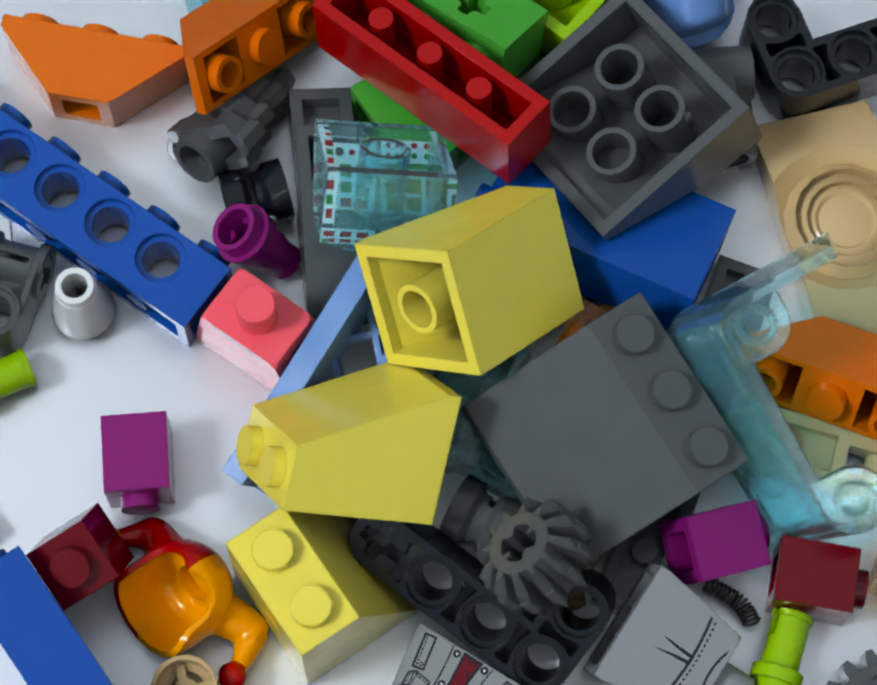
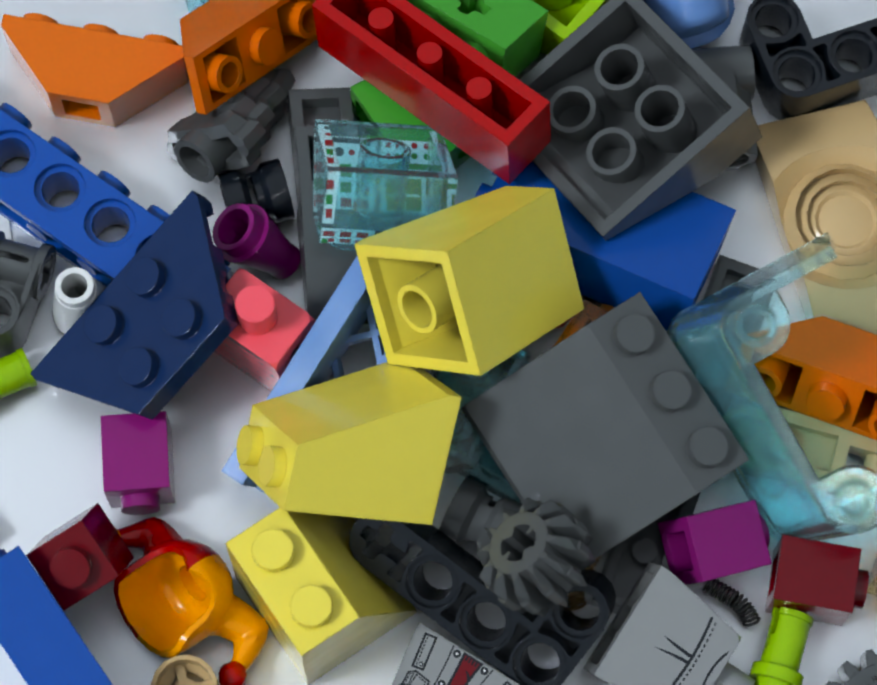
none -> dark blue wing [30,190,239,420]

